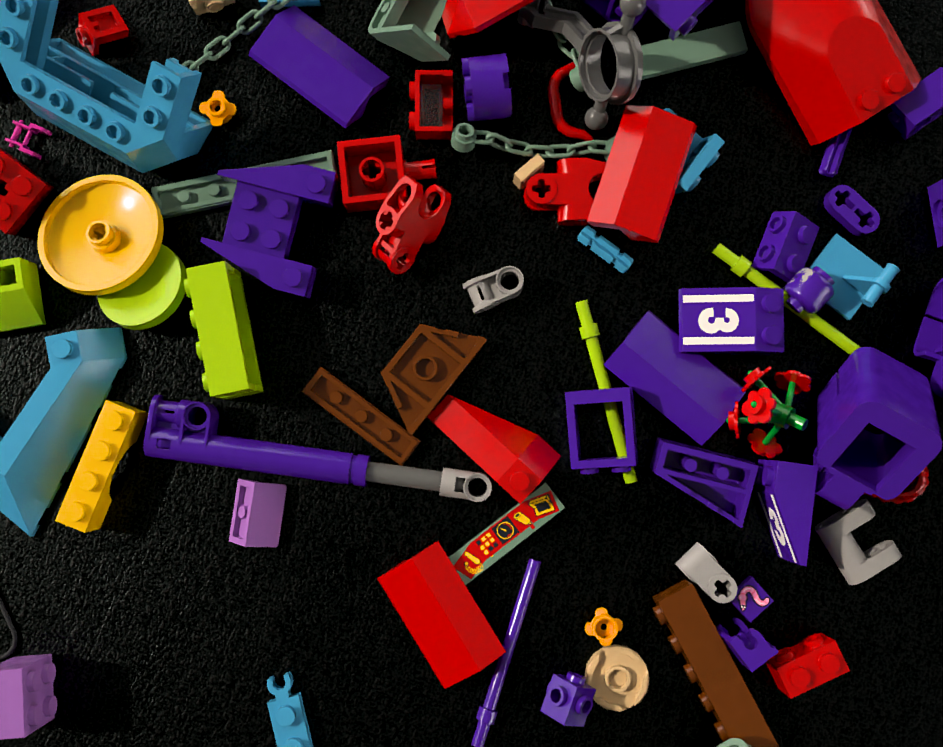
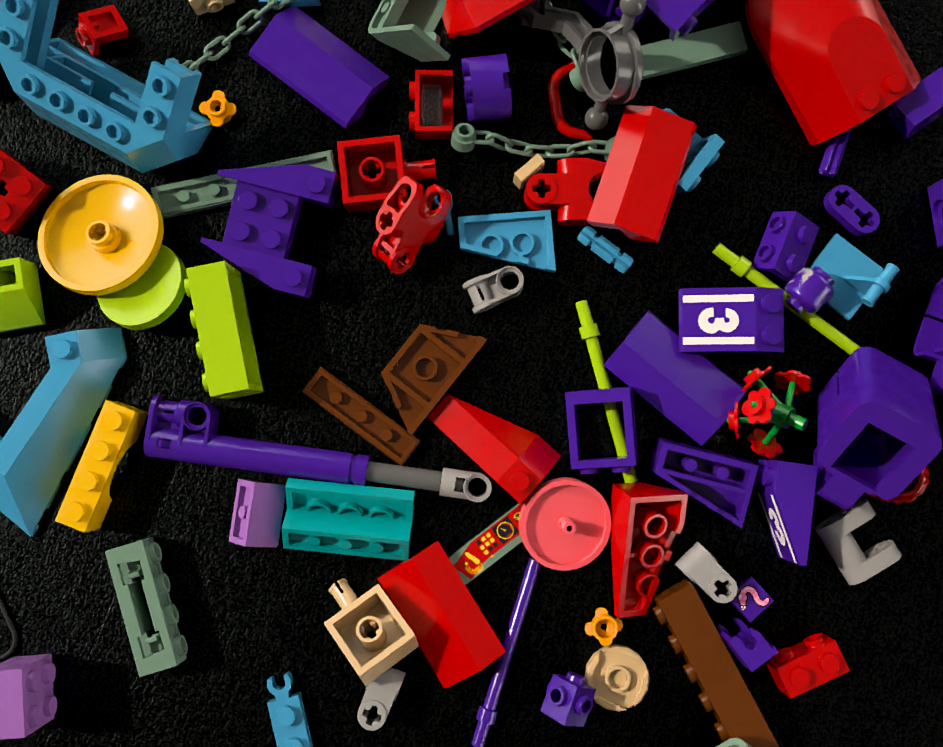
dark pink piece [4,120,52,160] -> none
none -> sand green brick [105,537,188,677]
none -> teal slope [281,478,415,561]
none -> tan brick [324,578,419,686]
none -> light grey piece [357,667,406,731]
none -> dark azure hand [434,190,455,236]
none -> dark azure wing [458,210,556,273]
none -> coral piece [519,477,611,571]
none -> red wedge [610,482,688,618]

